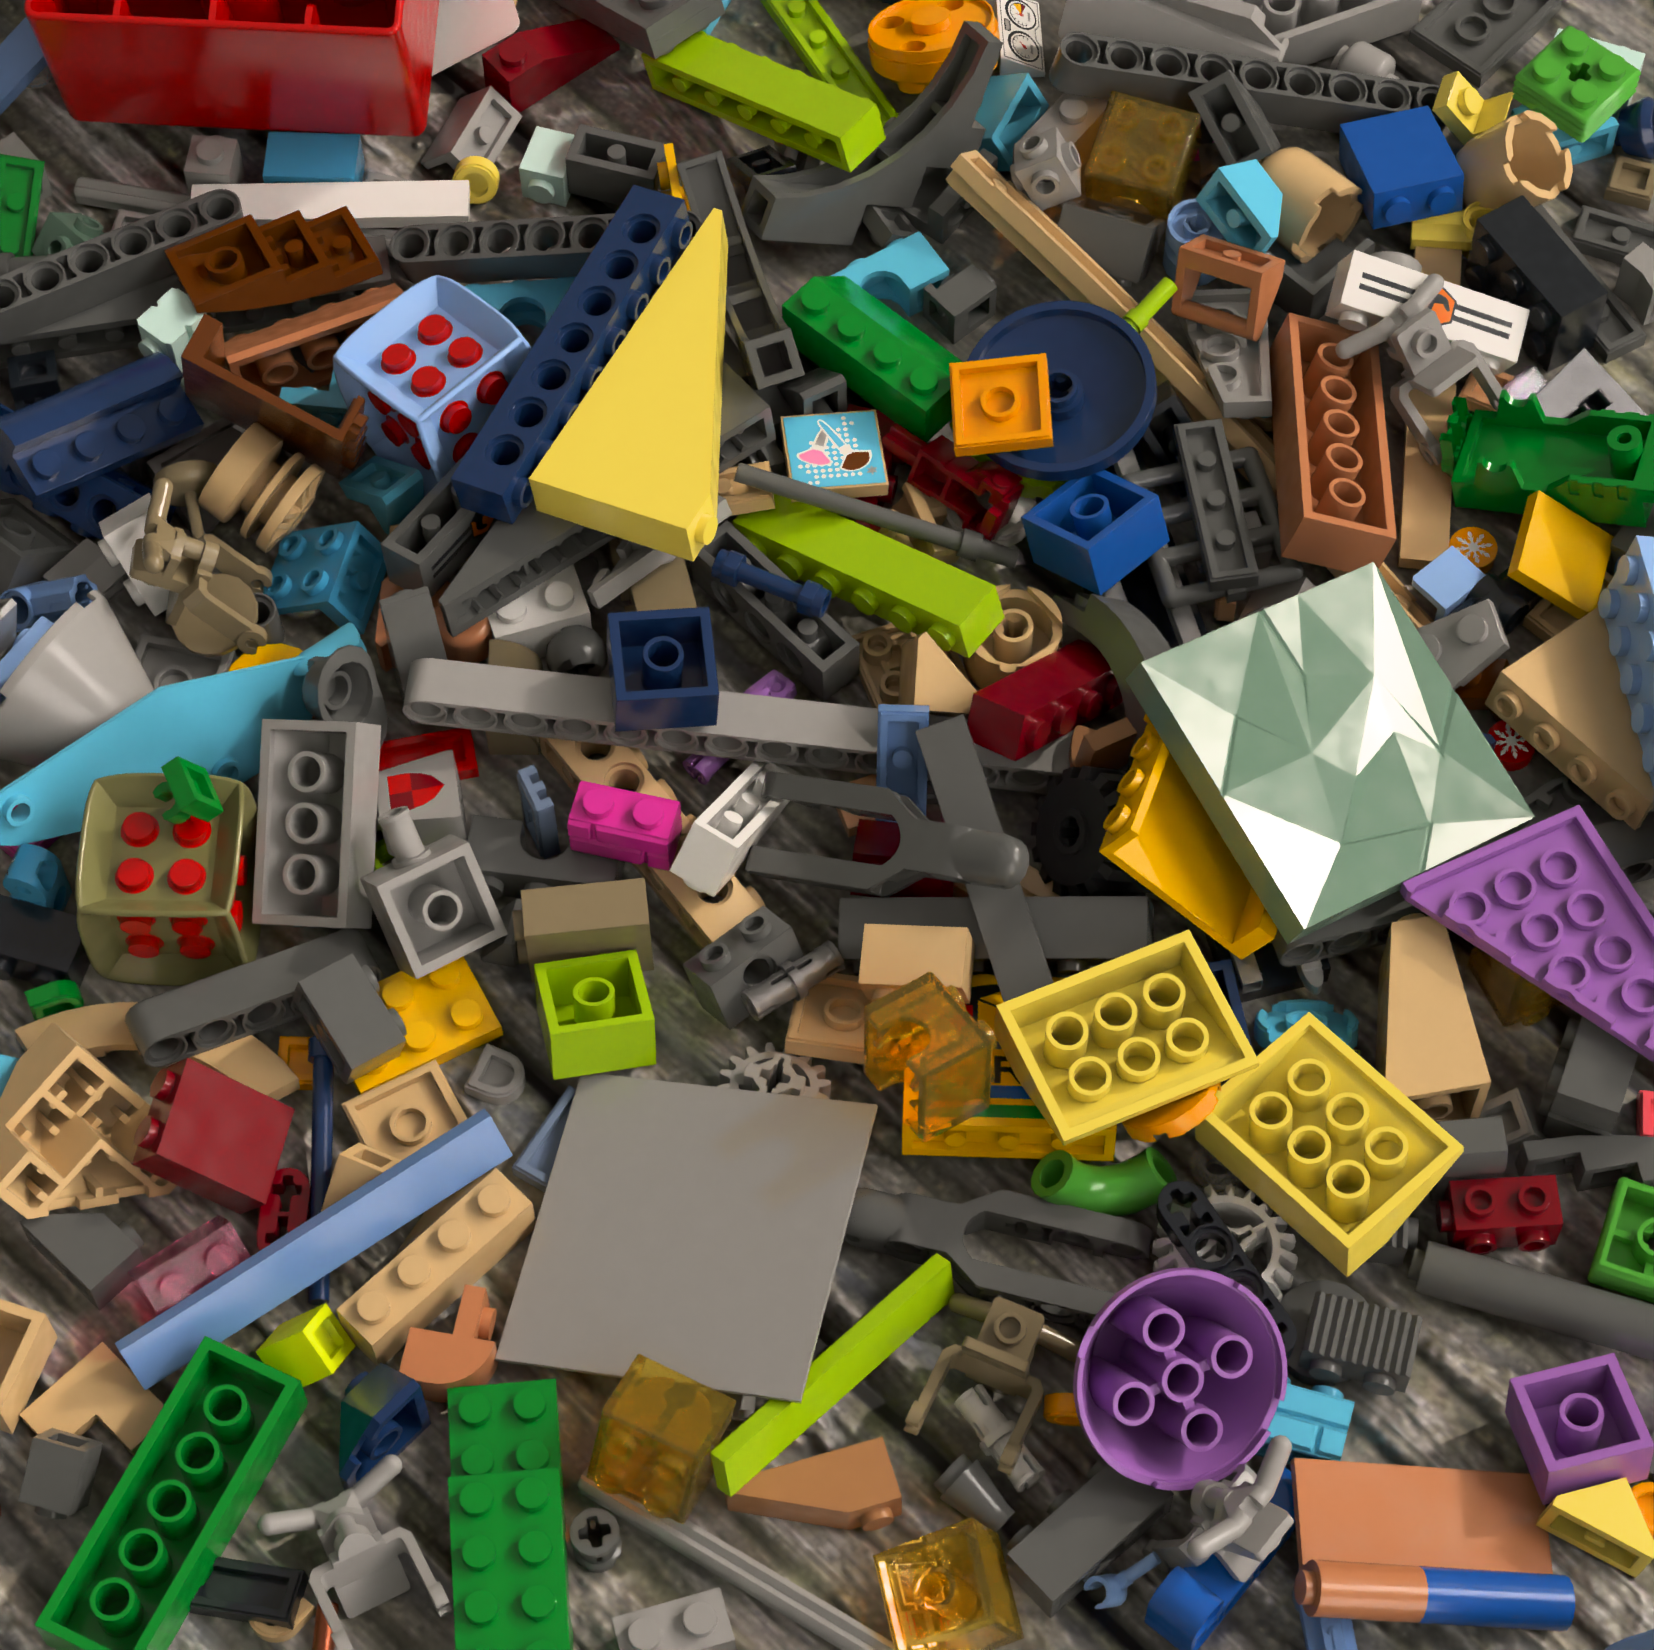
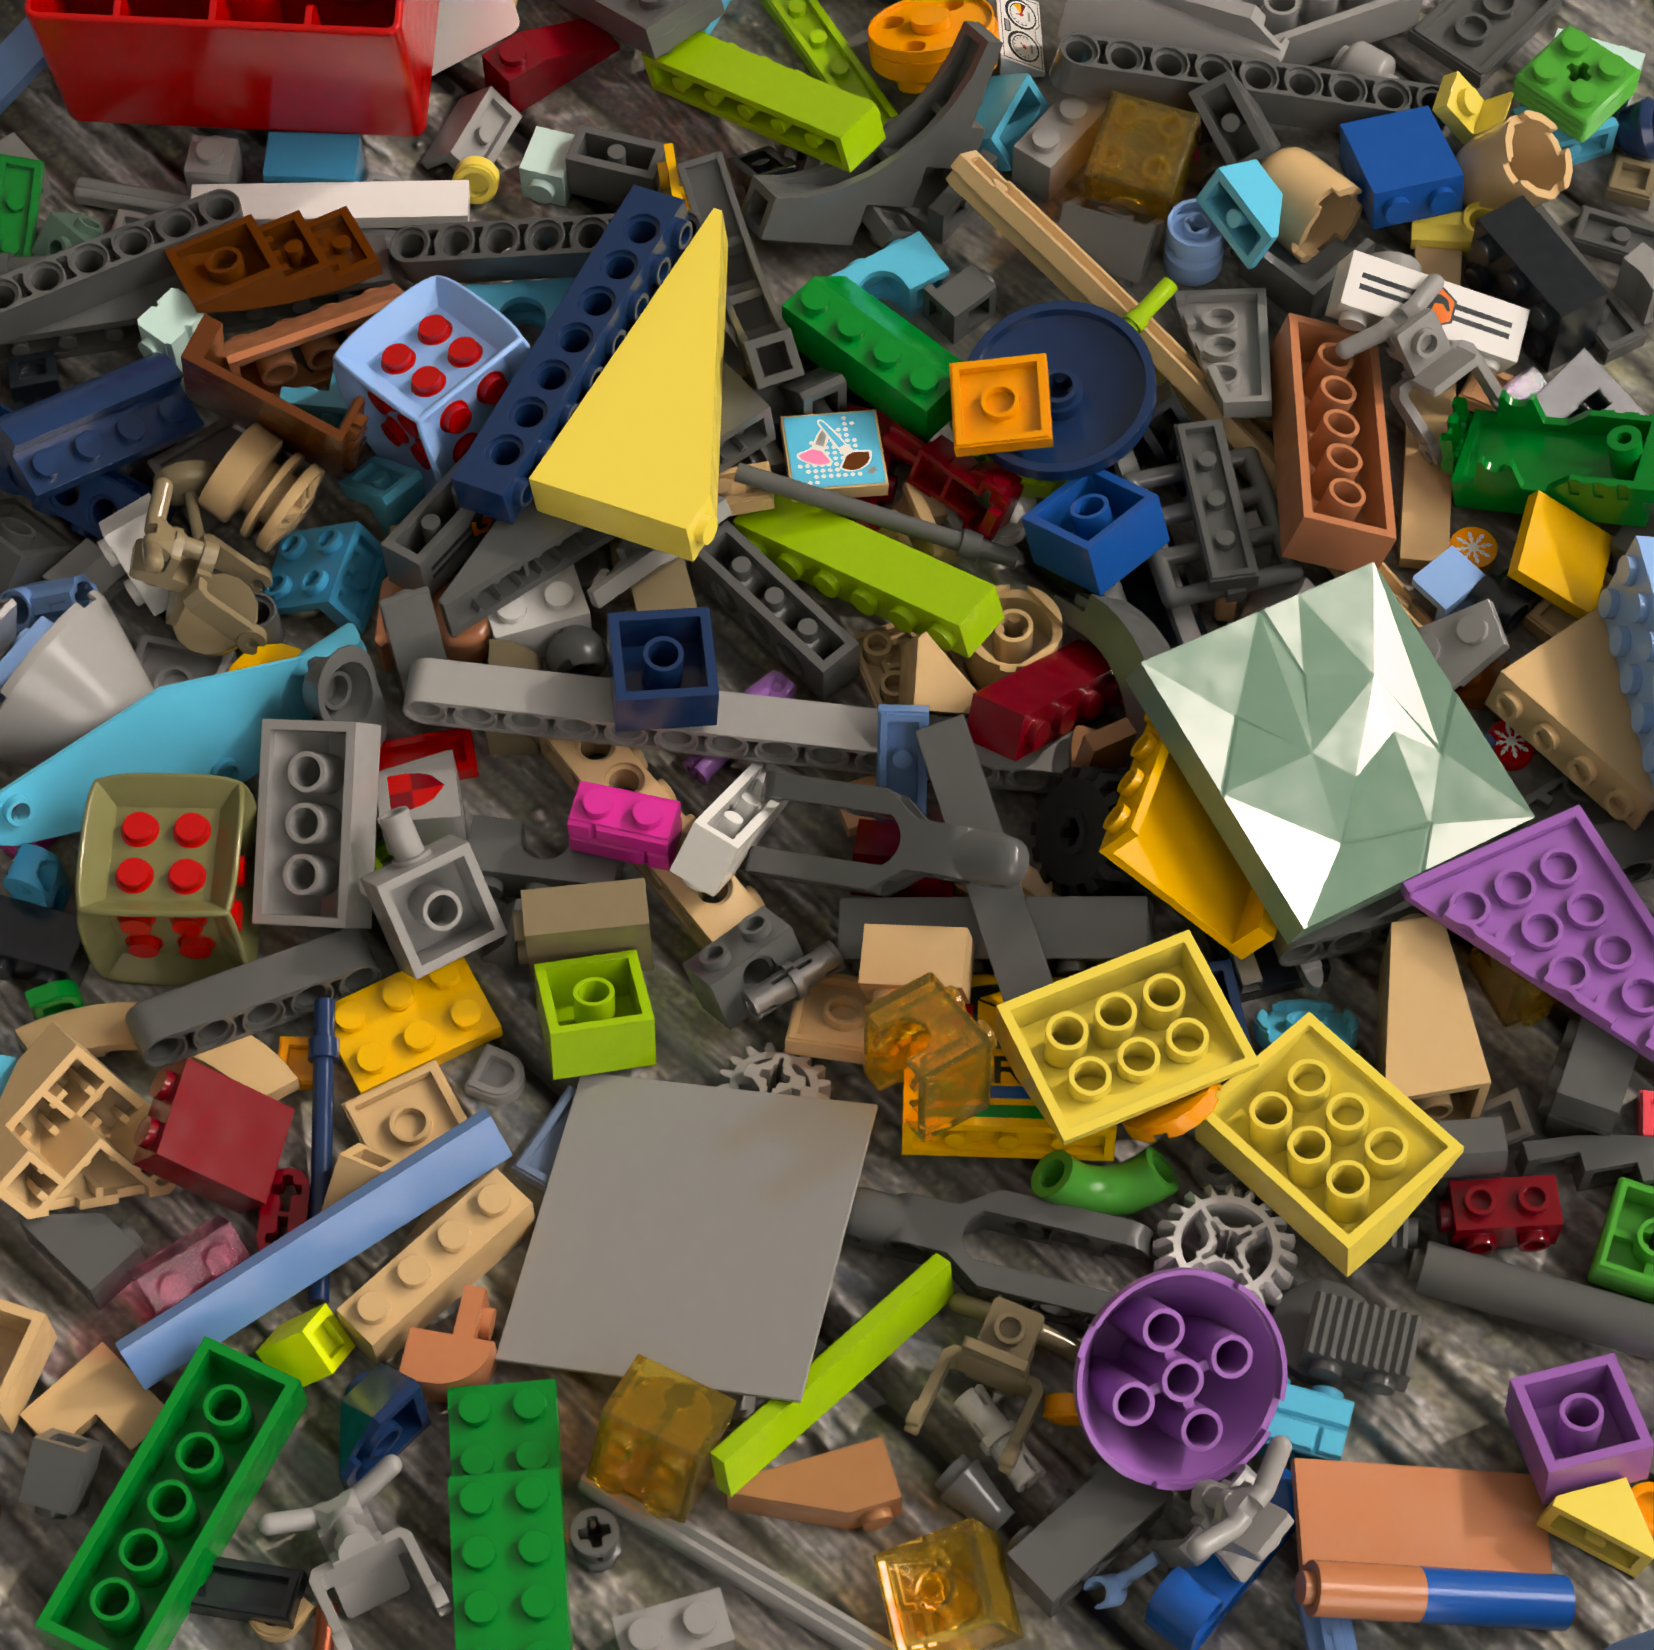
green tile [152,756,224,824] -> none
dark grey brick [292,953,407,1085] -> none
sand blue tile [517,764,561,859] -> none
dark blue bar [711,549,832,618] -> none
light grey brick [1010,127,1081,211] -> none
black beam [1156,1180,1297,1359] -> none
nougat tile [1171,234,1285,342] -> none

